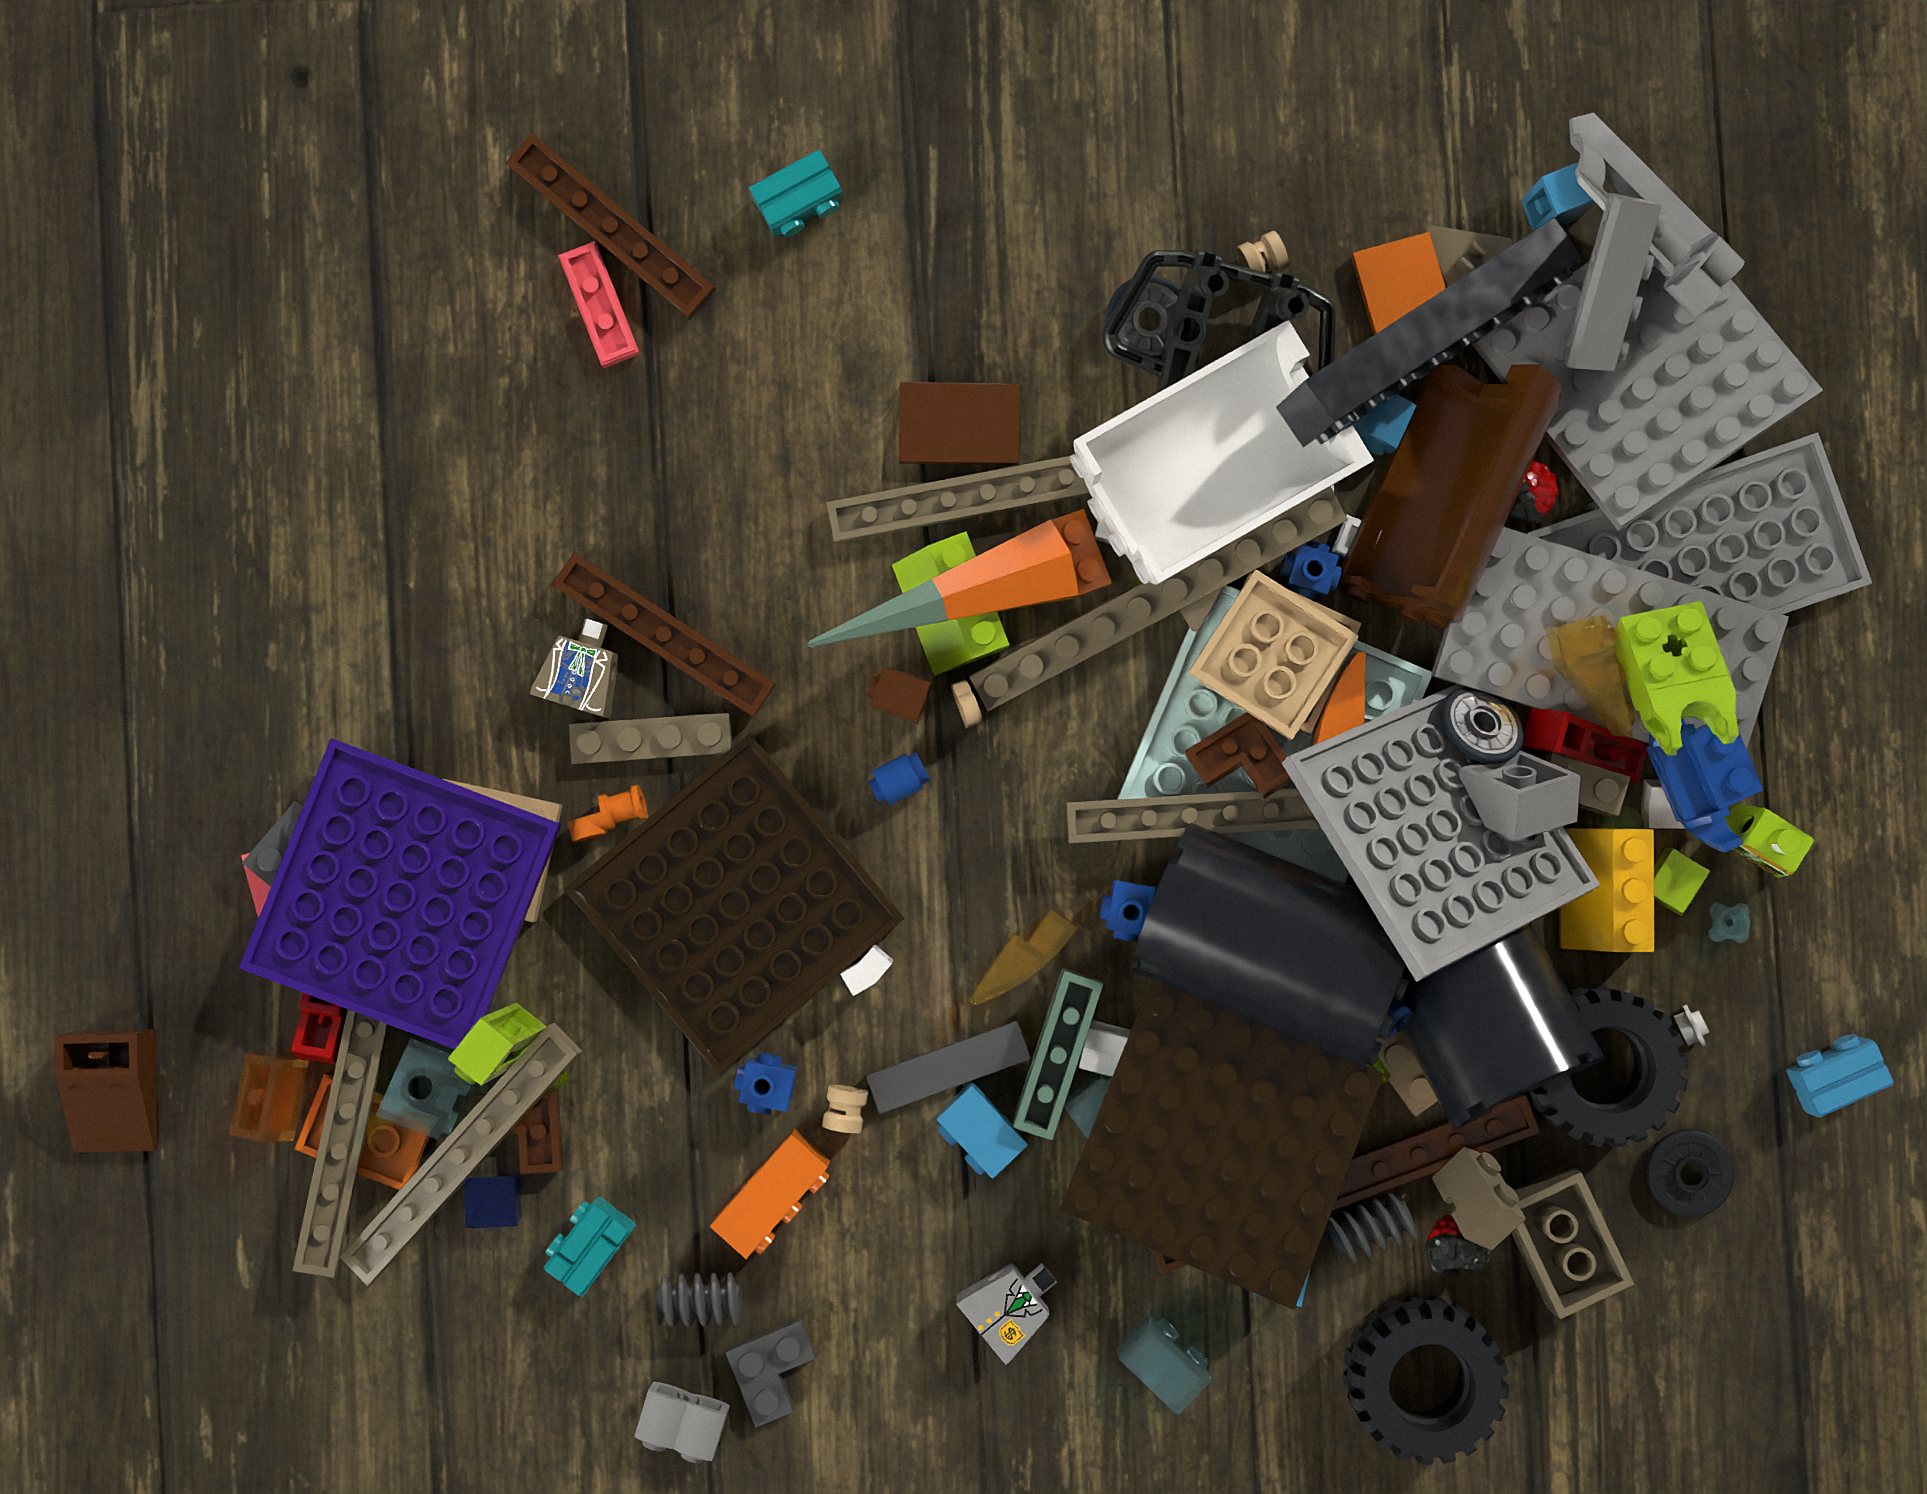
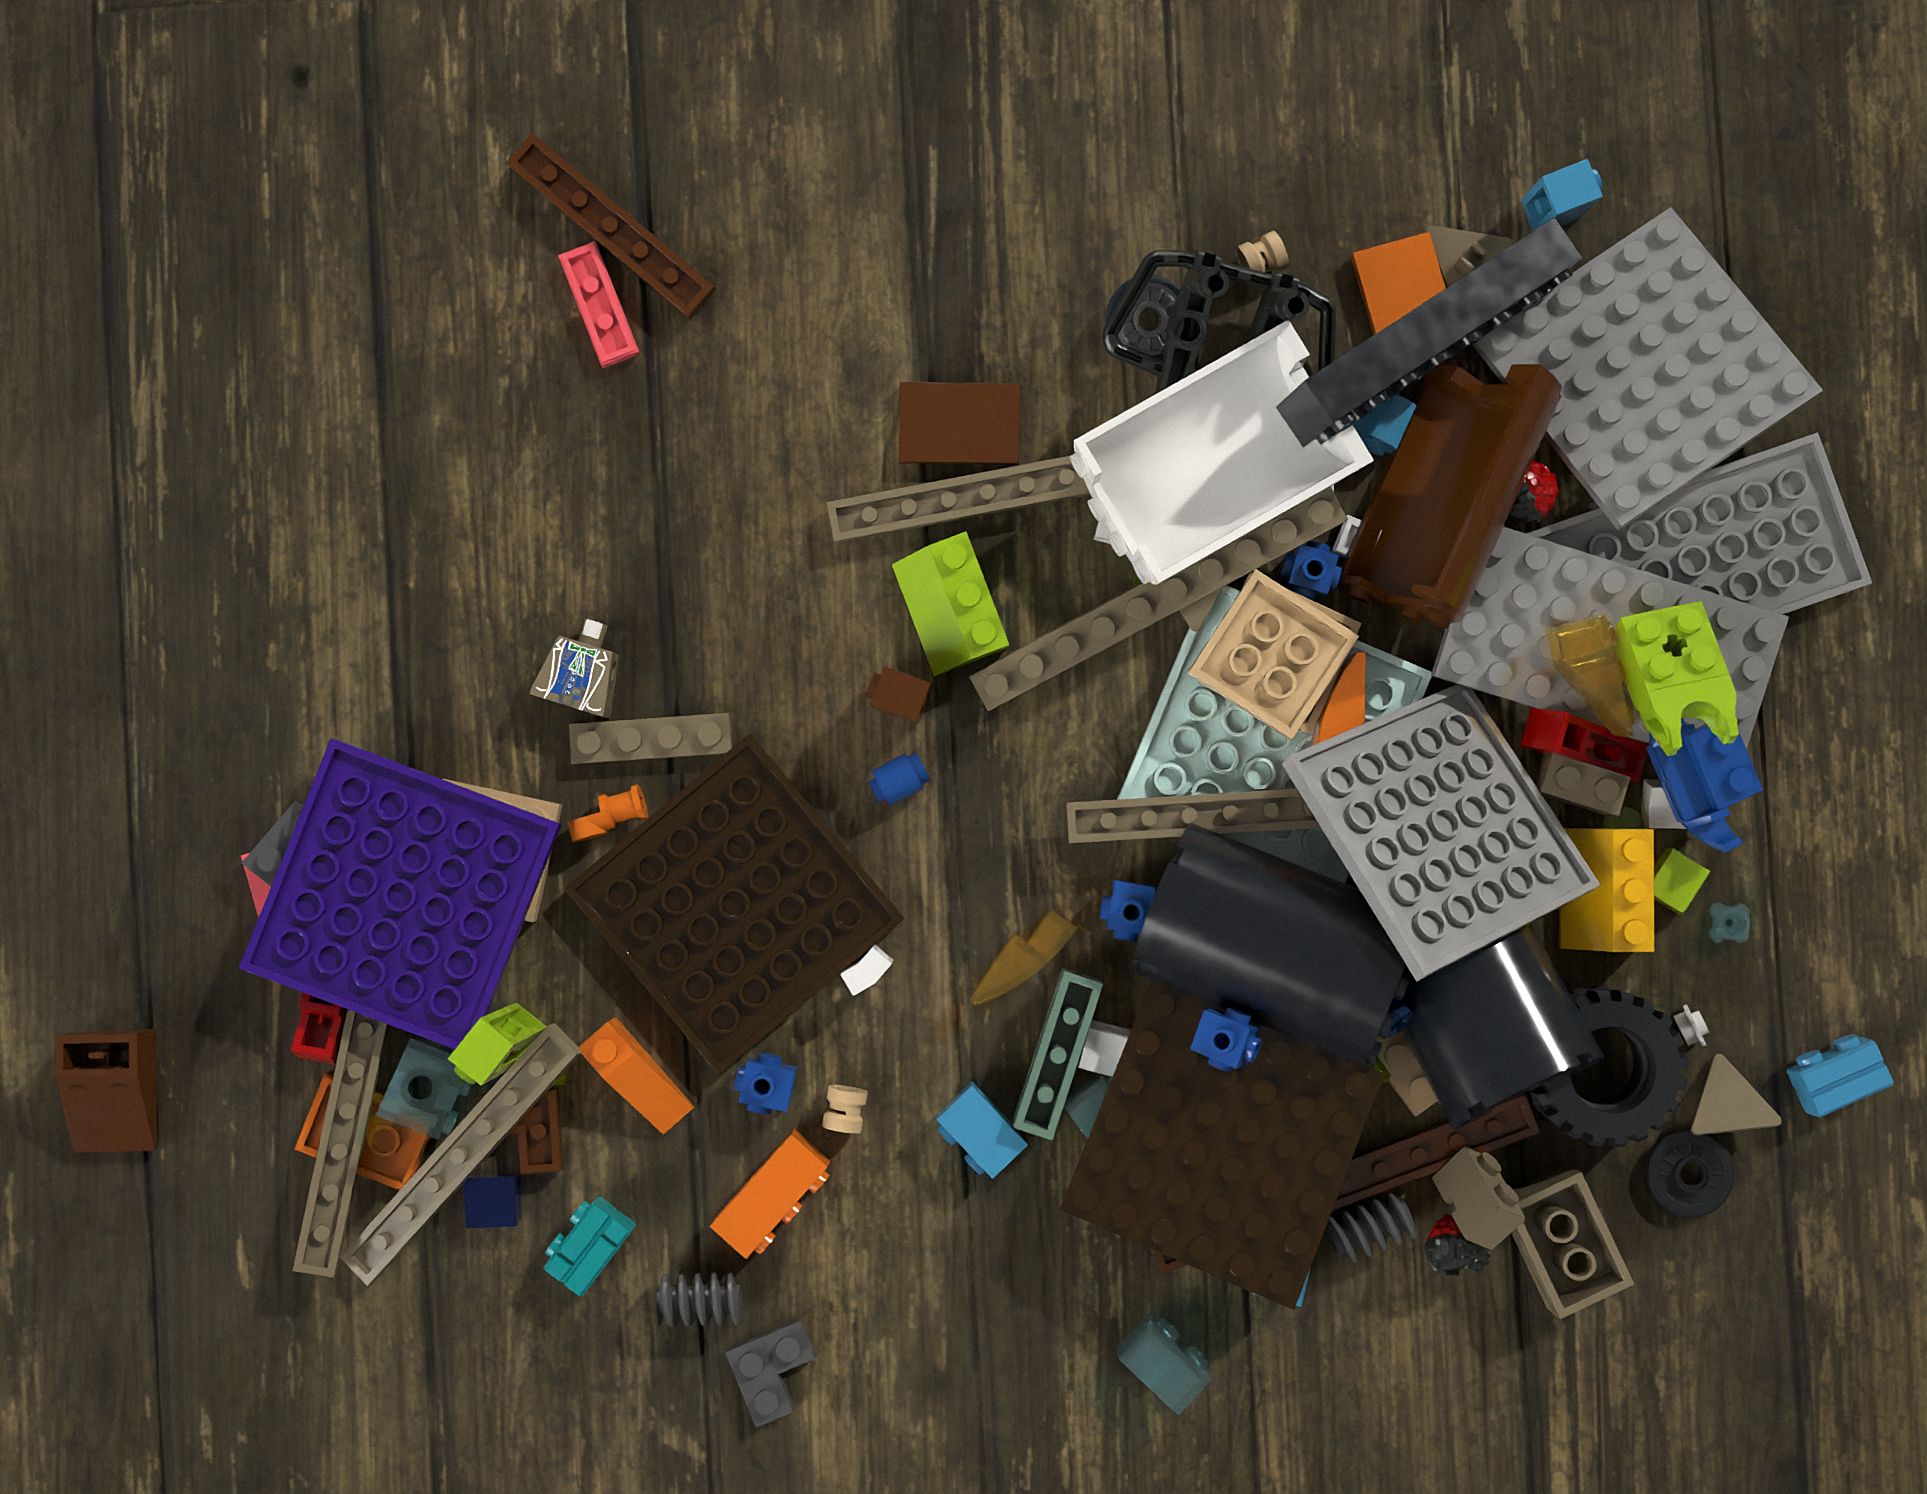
clear orange brick [229,1053,309,1142] -> none
reddish brown plate [552,552,776,717] -> none
light grey brick [634,1382,730,1464] -> none
teal brick [749,149,844,238] -> none
orange plate [807,509,1112,648] -> none
dark grey tile [866,1020,1031,1114] -> none
tan tile [951,679,982,728] -> none
light grey torso [956,1263,1057,1365] -> none
reddish brown plate [1185,712,1292,799] -> none
black tyre [1343,1294,1509,1465] -> none
flat silver wheel [1440,687,1524,764] -> none
light grey slope [1459,750,1580,842] -> none
light grey slope [1563,193,1667,372] -> none
light grey panel [1569,113,1745,317] -> none
lime torso [1725,803,1814,878] -> none
none -> orange slope [579,1017,694,1135]
none -> blue brick [1190,1007,1262,1072]
none -> dark tan piece [1691,1054,1781,1135]

